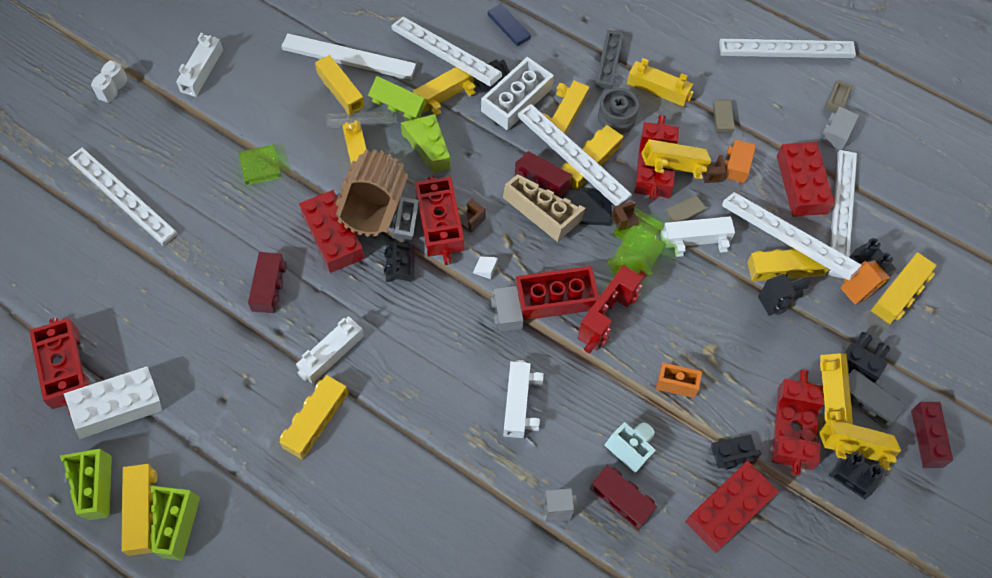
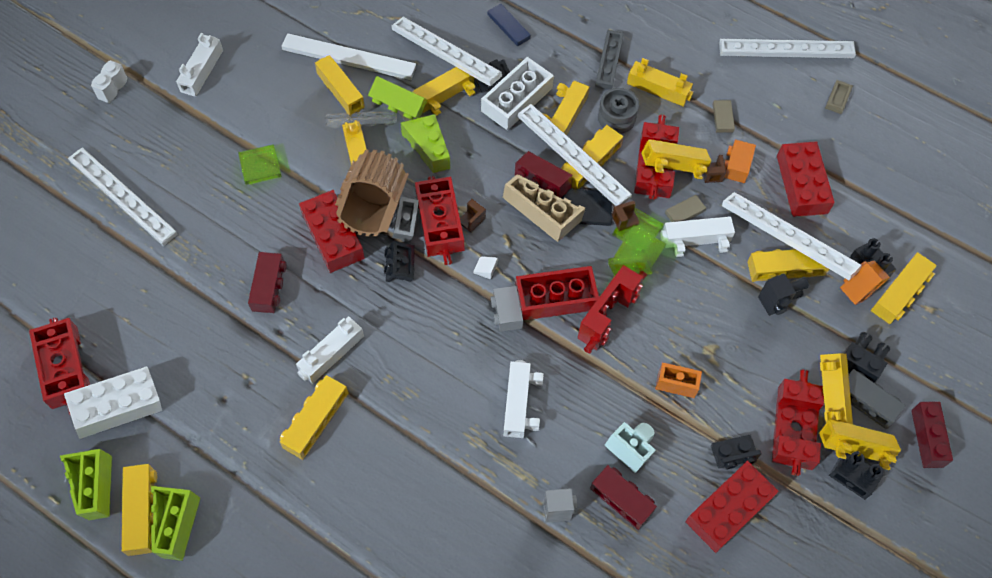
light grey brick [822,107,859,150] -> none
white tile [827,150,857,279] -> none

